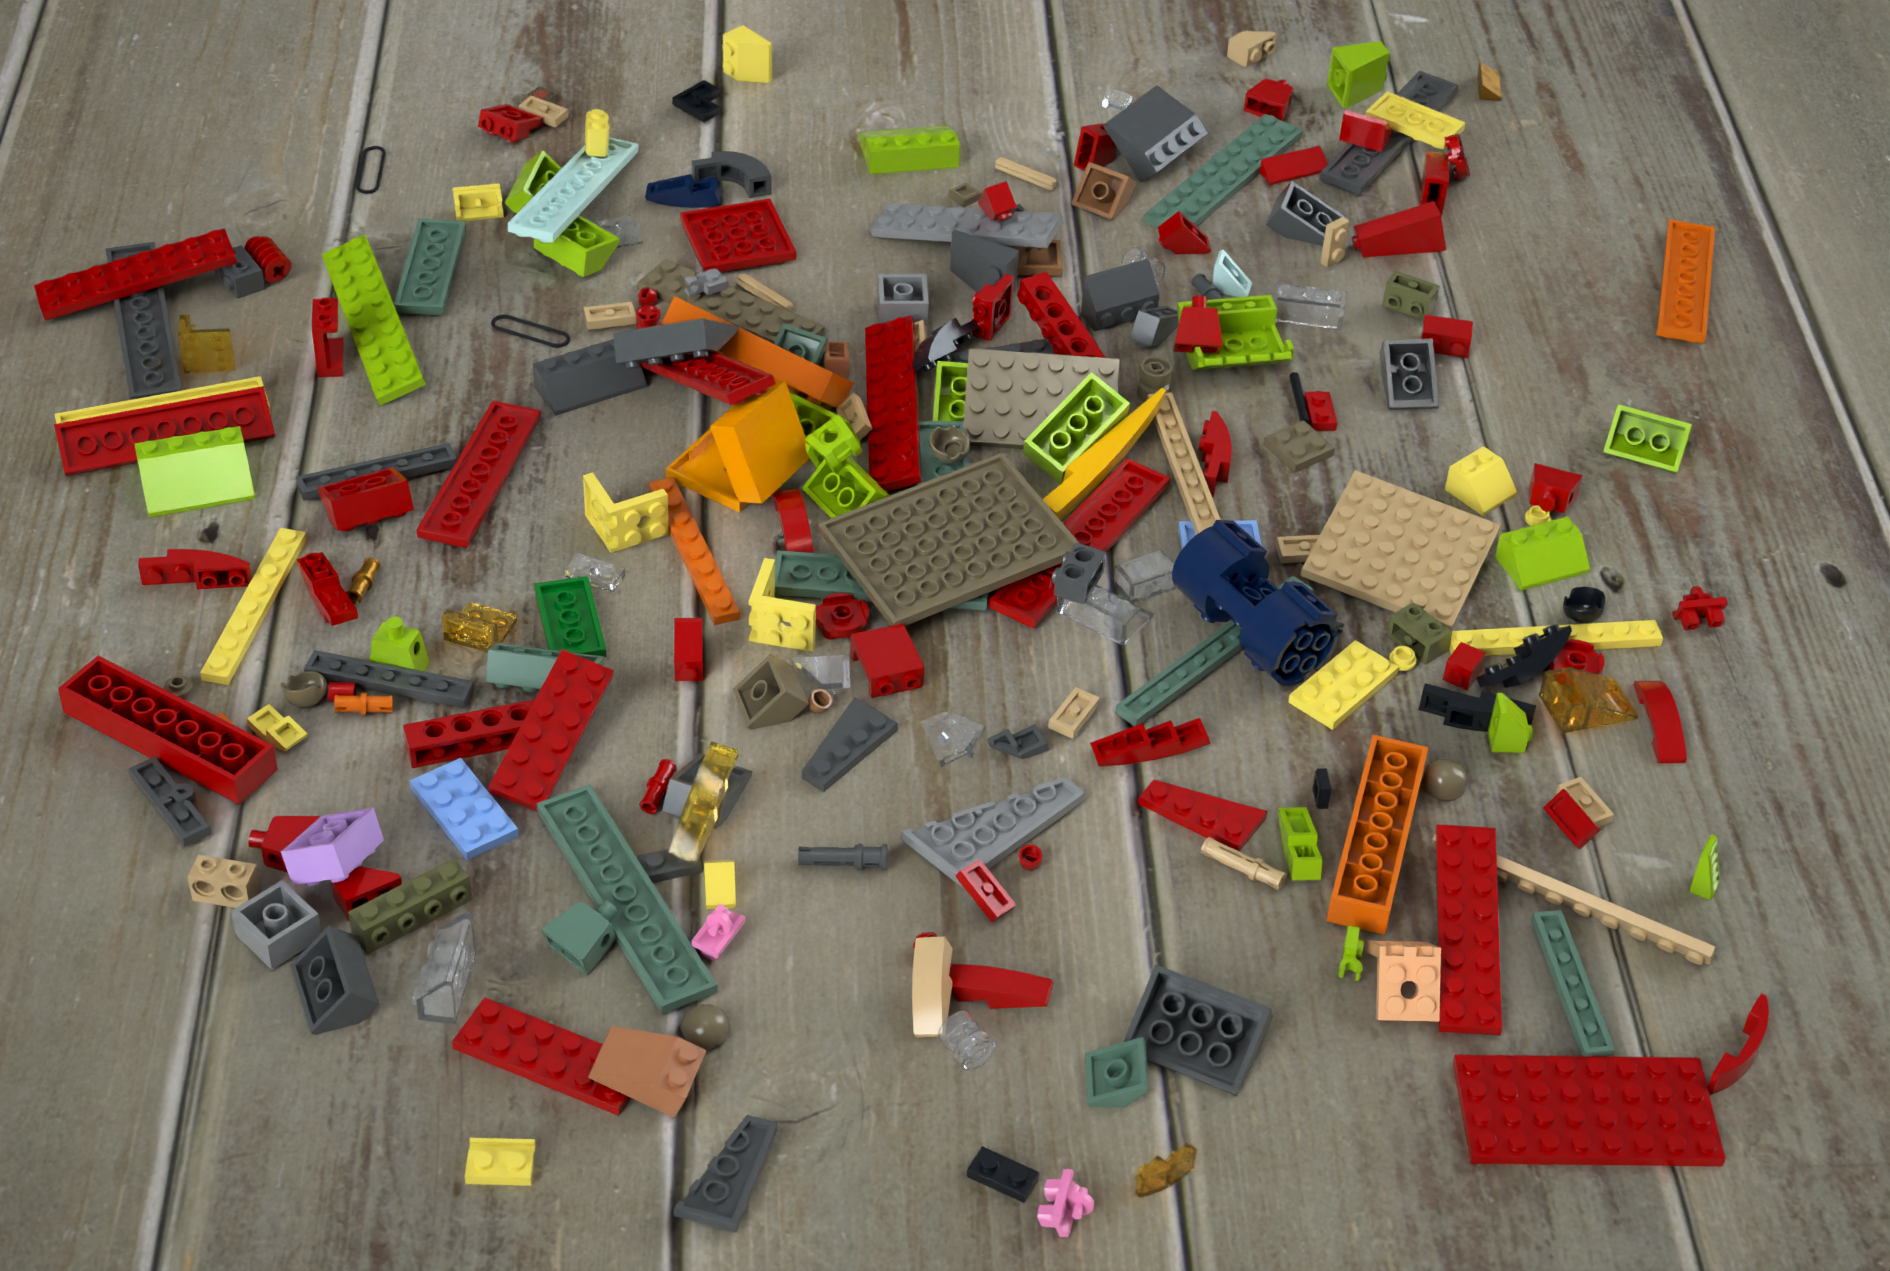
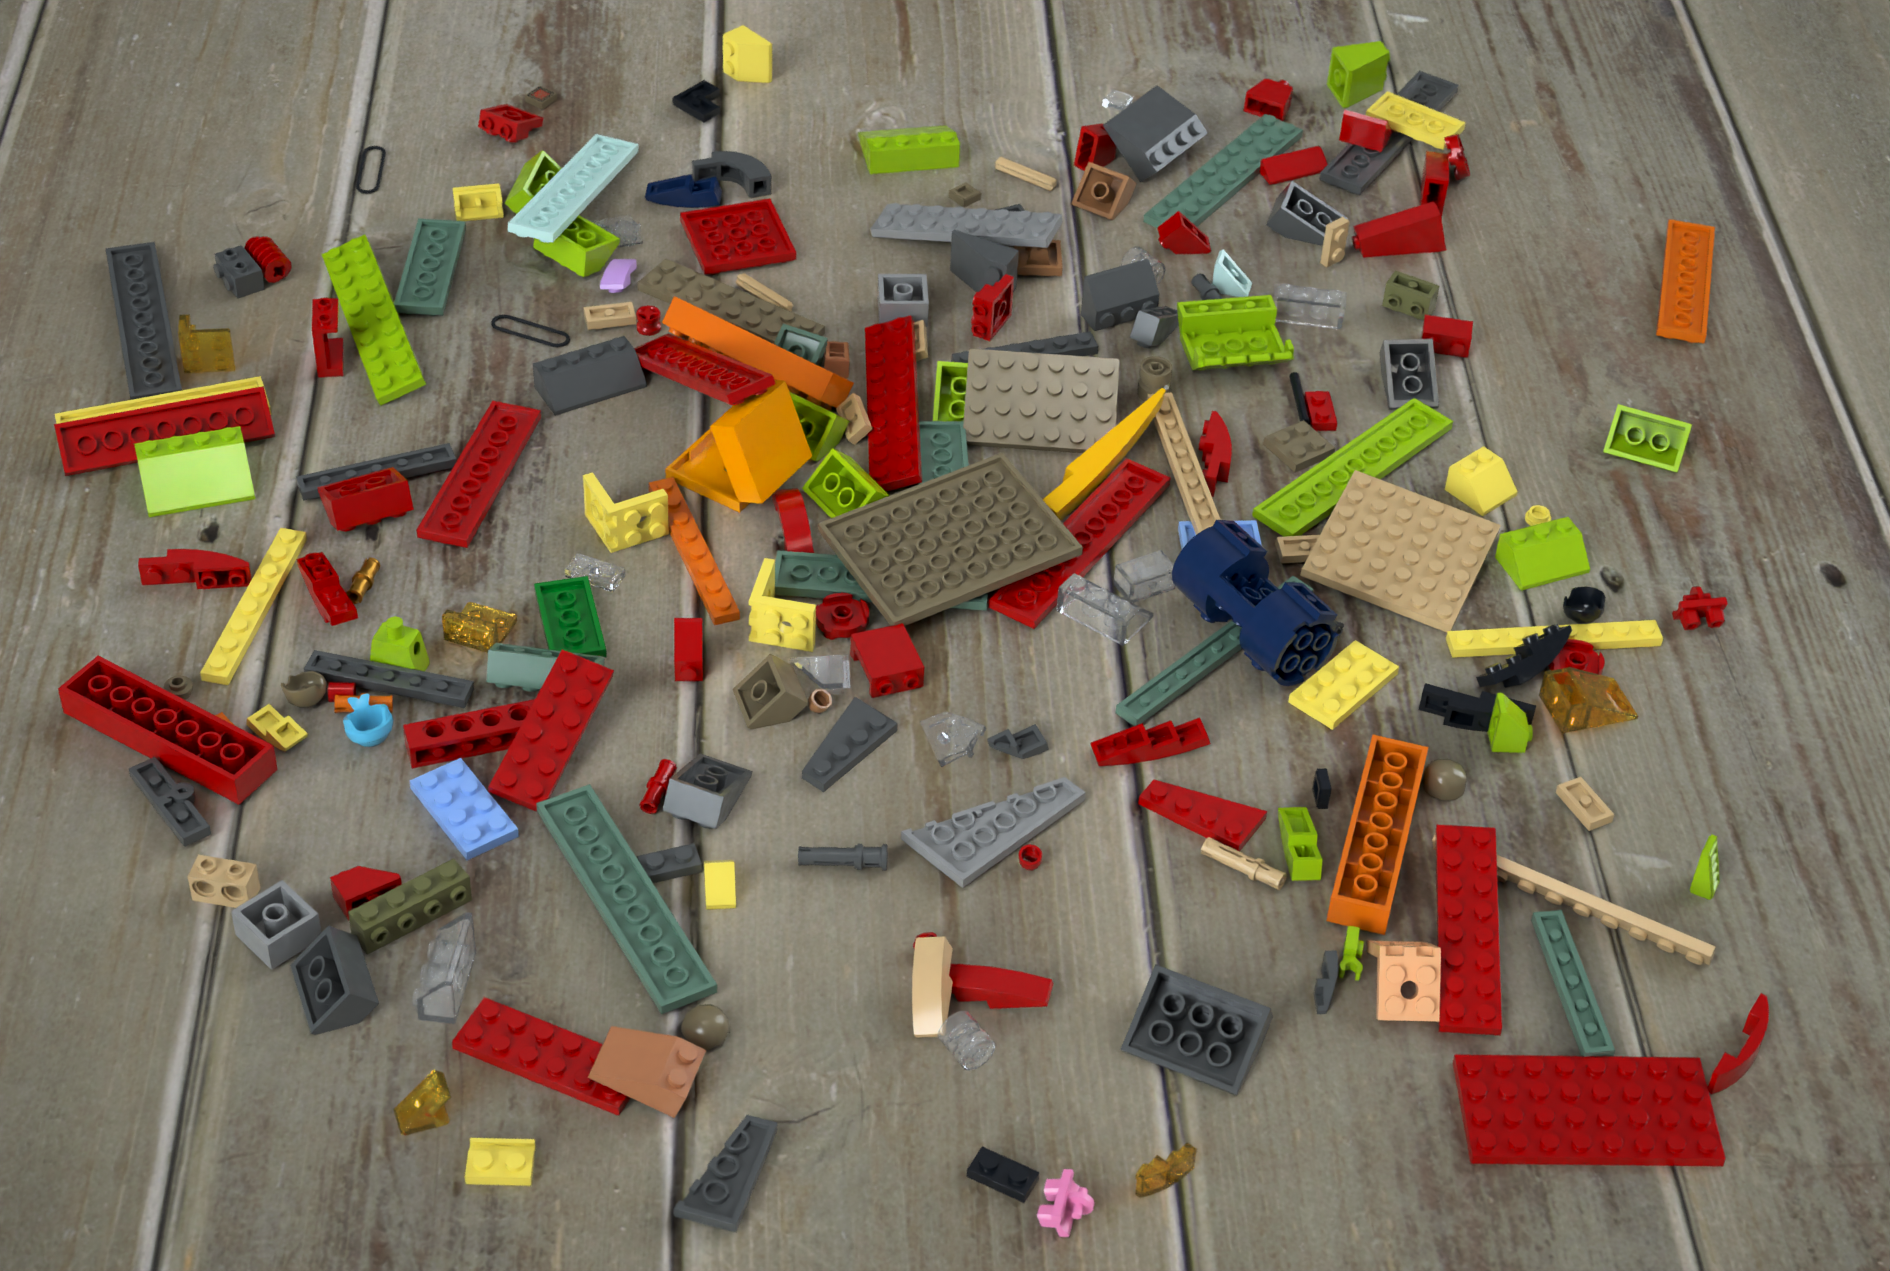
red plate [34,228,238,321] -> none
red torso [249,816,321,873] -> none
lavender brick [281,808,384,886] -> none
tan plate [518,96,568,128] -> none
sand green torso [541,900,618,976] -> none
light yellow brick [584,109,610,157] -> none
dark grey slope [613,318,738,369] -> none
red hinge [638,287,658,307] -> none
clear yellow slope [668,741,739,864] -> none
light grey plate [684,268,729,297] -> none
bright pink hips [691,904,746,962] -> none
lime piece [804,414,863,473] -> none
black slope [912,318,978,372] -> none
dark tan hair [930,425,970,463] -> none
plate [955,859,1016,922] -> none
red slope [978,181,1017,222] -> none
red brick [1017,271,1106,358] -> none
lime brick [1023,372,1130,484] -> none
tan plate [1048,687,1100,739] -> none
dark grey brick [1052,542,1106,605] -> none
sand green slope [1085,1037,1149,1107] -> none
red torso [1173,295,1222,354] -> none
tan slope [1227,31,1277,68] -> none
olive brick [1387,602,1452,665] -> none
light yellow plate [1389,646,1417,671] -> none
red brick [1443,642,1486,691] -> none
pearl gold slope [1477,62,1502,101] -> none
red torso [1529,463,1583,513] -> none
red tile [1543,788,1601,849] -> none
red slope [1633,681,1687,763] -> none
none -> medium azure hat [343,693,394,747]
none -> clear yellow slope [393,1070,451,1136]
none -> lavender slope [600,259,637,293]
none -> lime plate [1252,398,1453,537]
none -> dark grey slope [1313,951,1338,1014]

